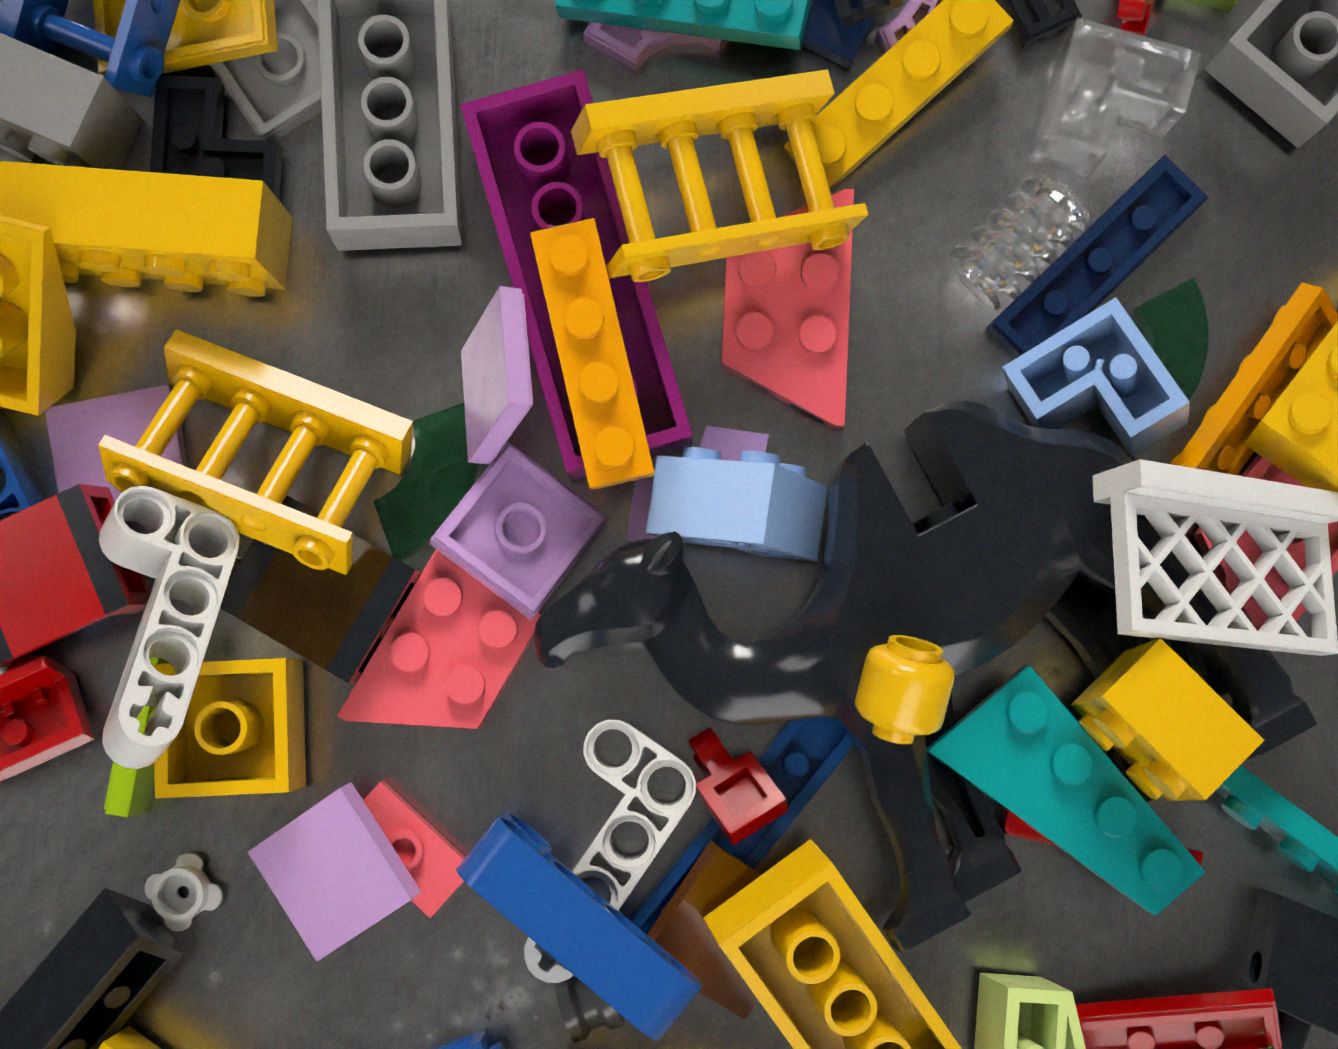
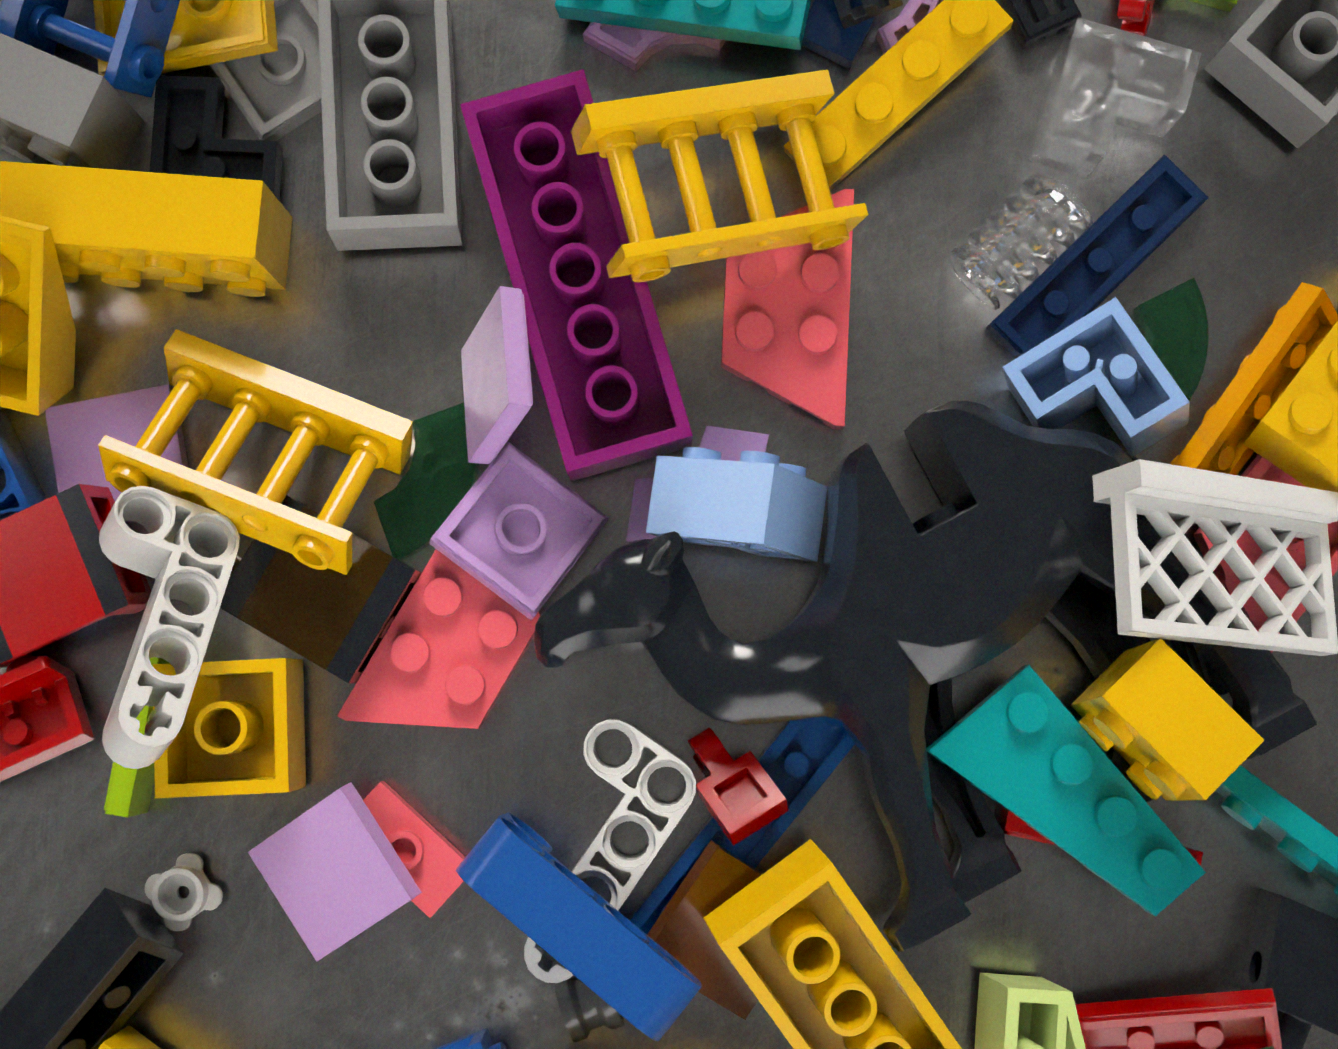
light orange plate [530,218,655,491] -> none
yellow head [855,635,955,744] -> none

